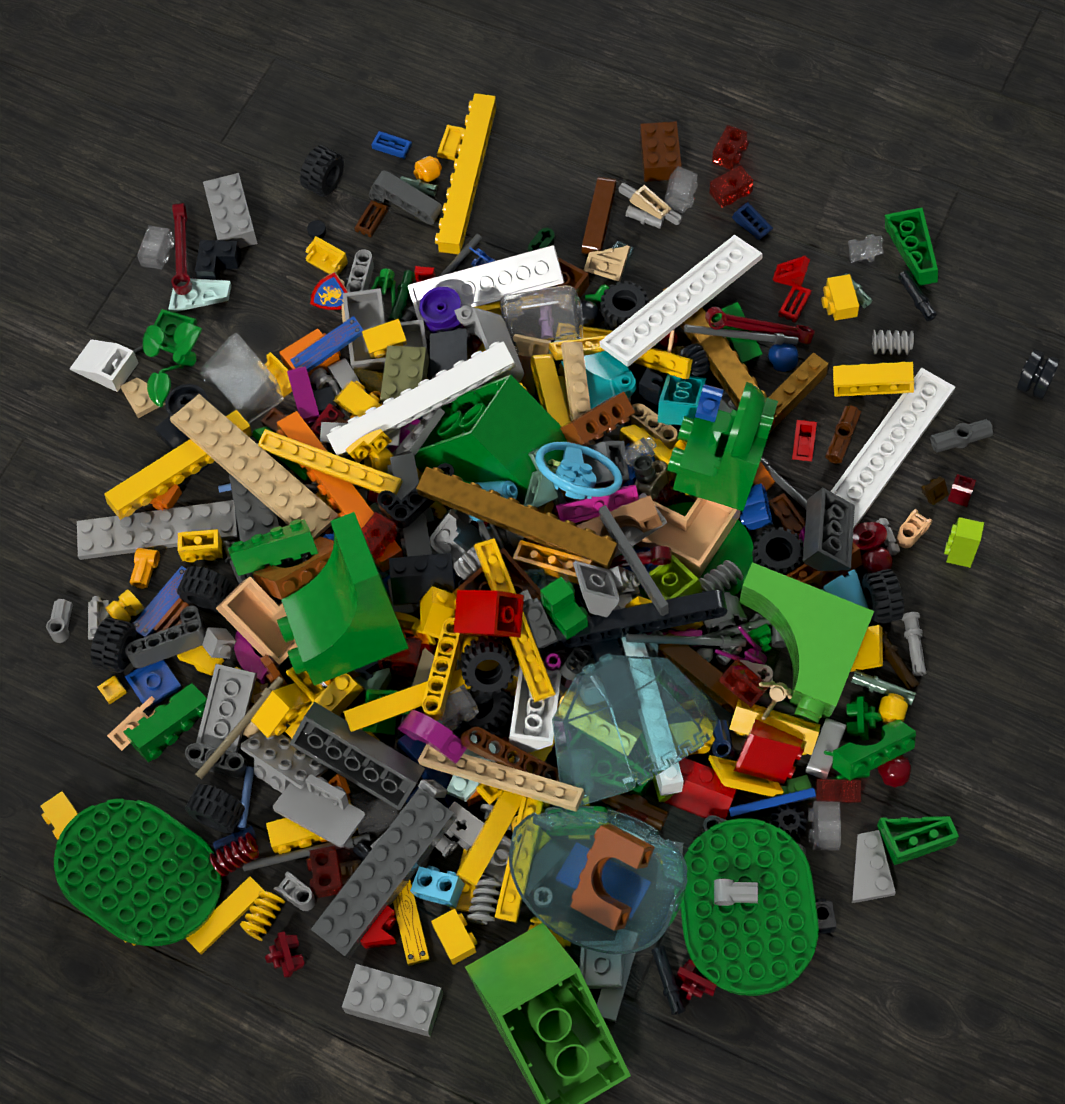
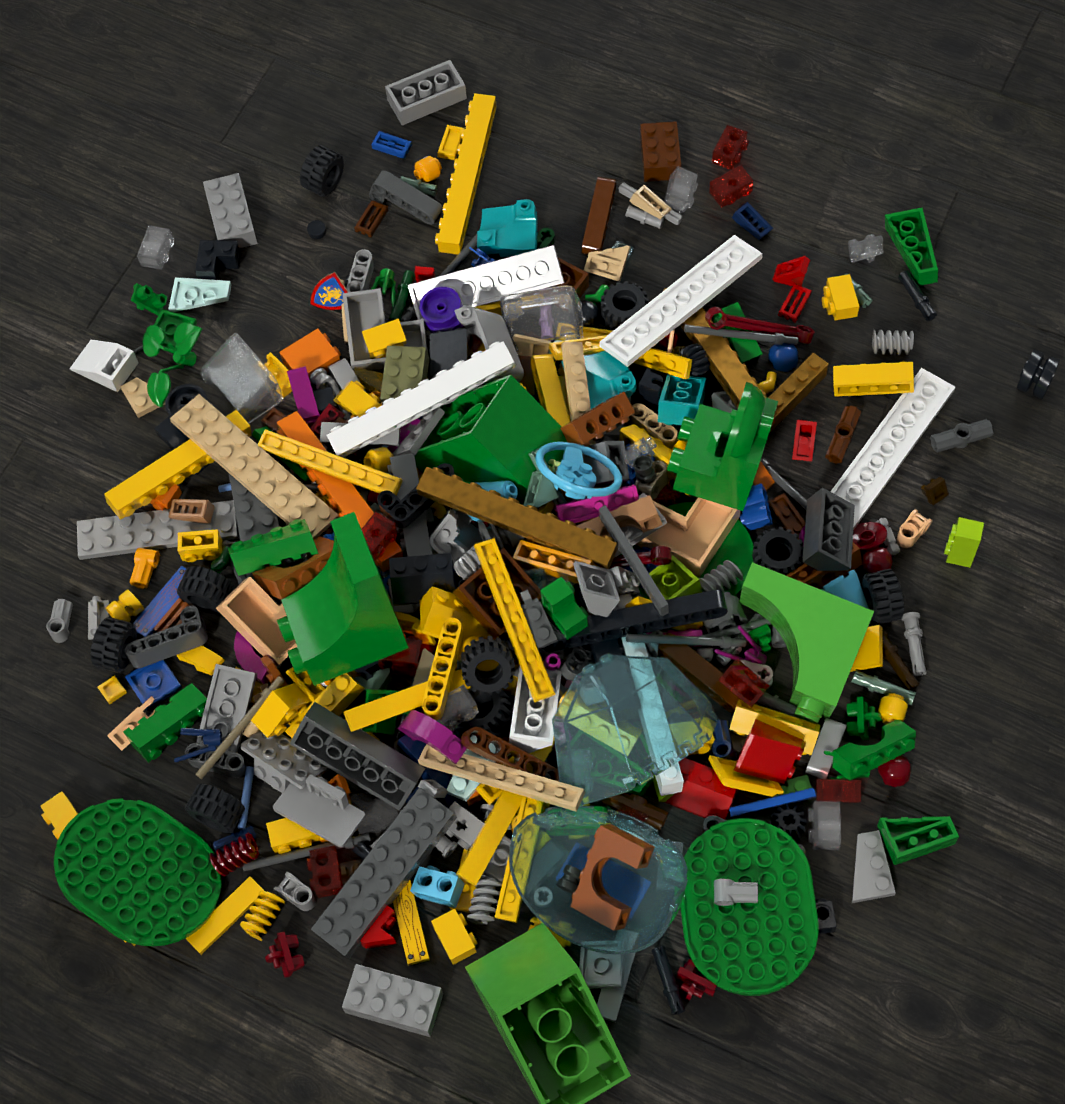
dark red piece [171,203,192,295] -> none
light grey brick [202,627,236,659] -> none
blue tile [290,316,364,372] -> none
yellow hinge [305,236,348,275] -> none
yellow slope [345,429,391,463] -> none
red slope [454,590,524,638] -> none
blue brick [695,384,724,422] -> none
tan plant [759,681,792,720] -> none
dark red slope [948,474,976,507] -> none
none -> green hips [131,283,167,315]
none -> medium nougat slope [168,499,214,524]
none -> dark blue plant [174,728,222,762]
none -> dark green arm [211,546,231,573]
none -> light grey brick [385,60,467,125]
none -> teal slope [477,199,537,257]
none -> pearl dark grey wheel [556,865,581,894]
none -> yellow arm [758,372,777,394]

